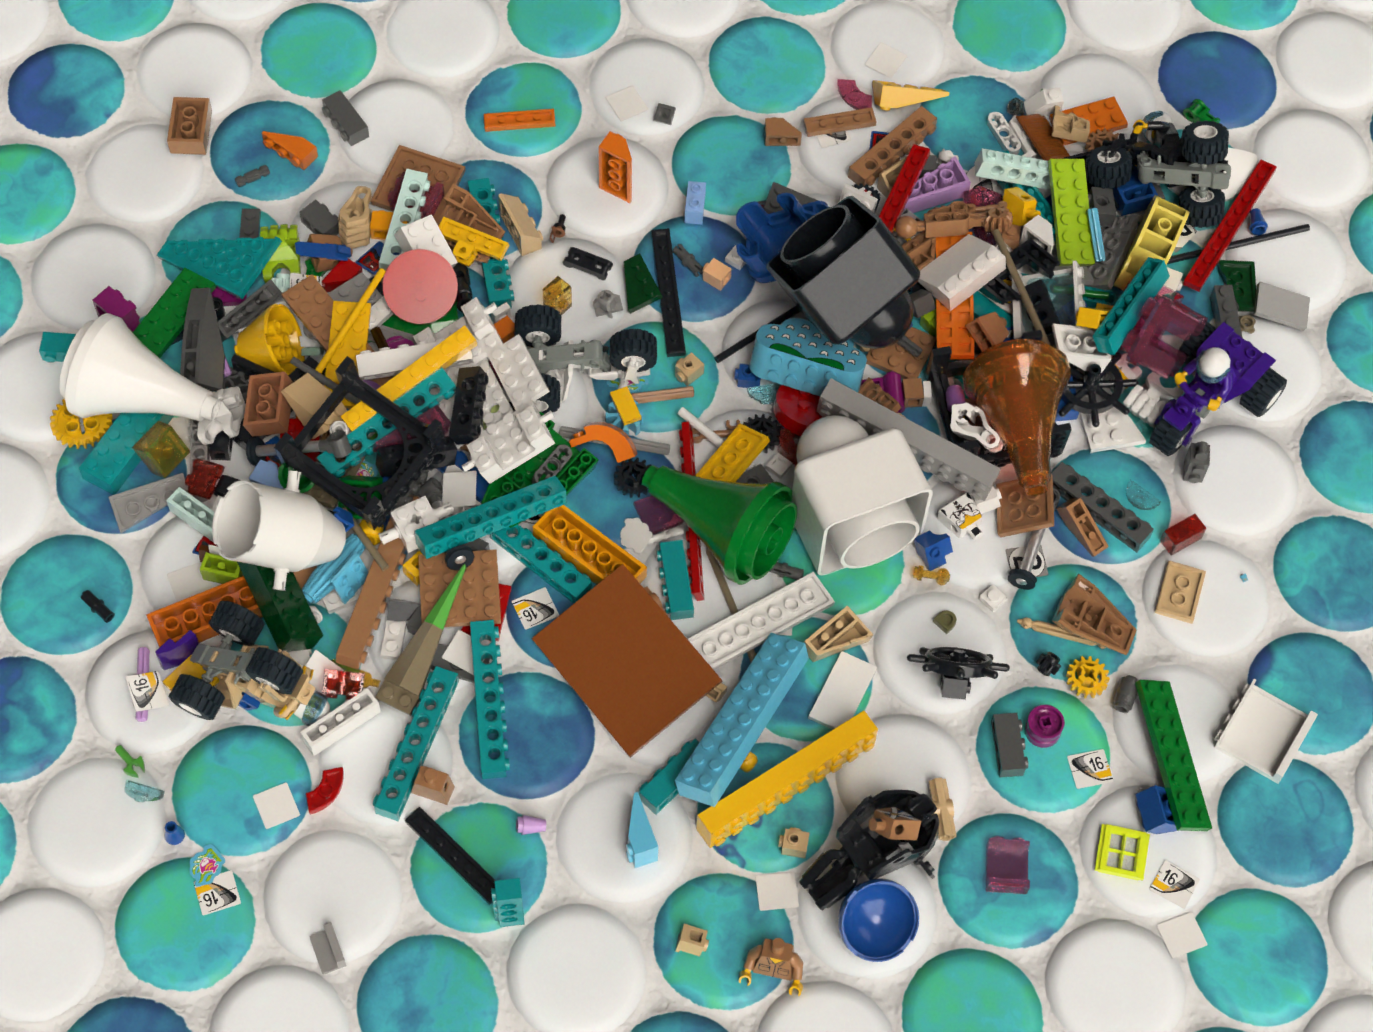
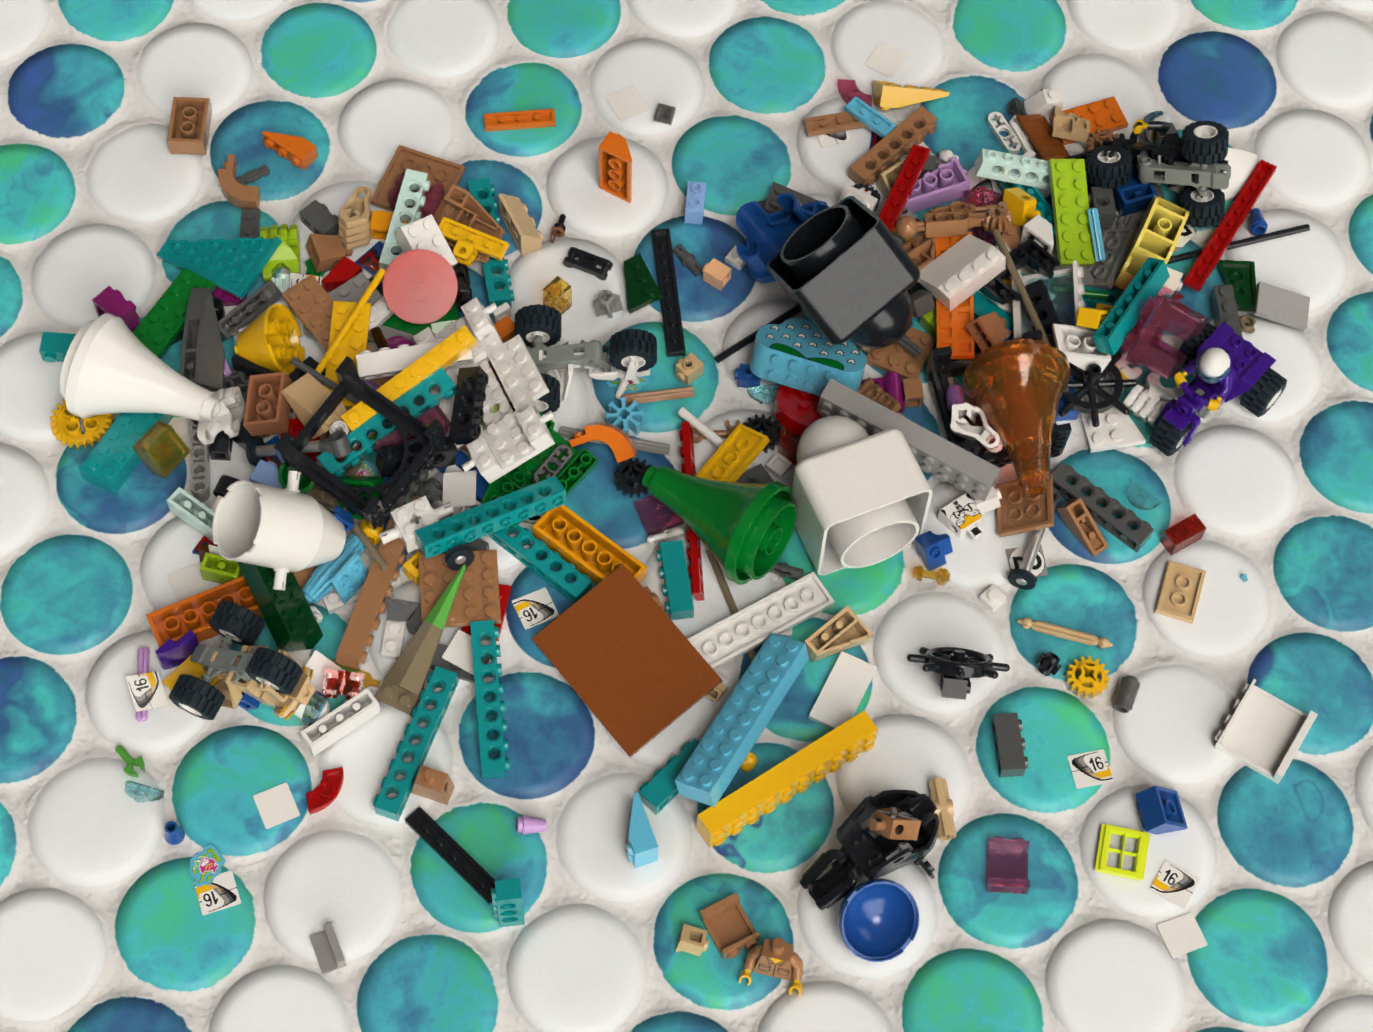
black axle [81,590,115,623] -> none
light grey wing [109,473,189,533] -> none
clear red cylinder [185,458,225,500] -> none
blue piece [295,242,351,261] -> none
sand green tile [301,347,324,356] -> none
dark grey brick [322,90,369,146] -> none
yellow tile [610,386,642,426] -> none
white sticker [621,518,653,553] -> none
white sticker [756,872,799,911] -> none
medium nougat slope [764,117,802,146] -> none
tan brick [778,828,810,858] -> none
white tile [922,381,932,407] -> none
olive tile [933,610,957,634] -> none
magenta wheel [1025,705,1065,748] -> none
medium nougat wedge [1052,574,1137,655] -> none
green plate [1135,680,1212,831] -> none
green connector [1183,99,1220,123] -> none
dark grey brick [1183,441,1210,483] -> none
none -> medium nougat arch [218,154,261,209]
none -> medium nougat panel [699,893,760,960]
none -> medium azure tile [844,96,896,138]

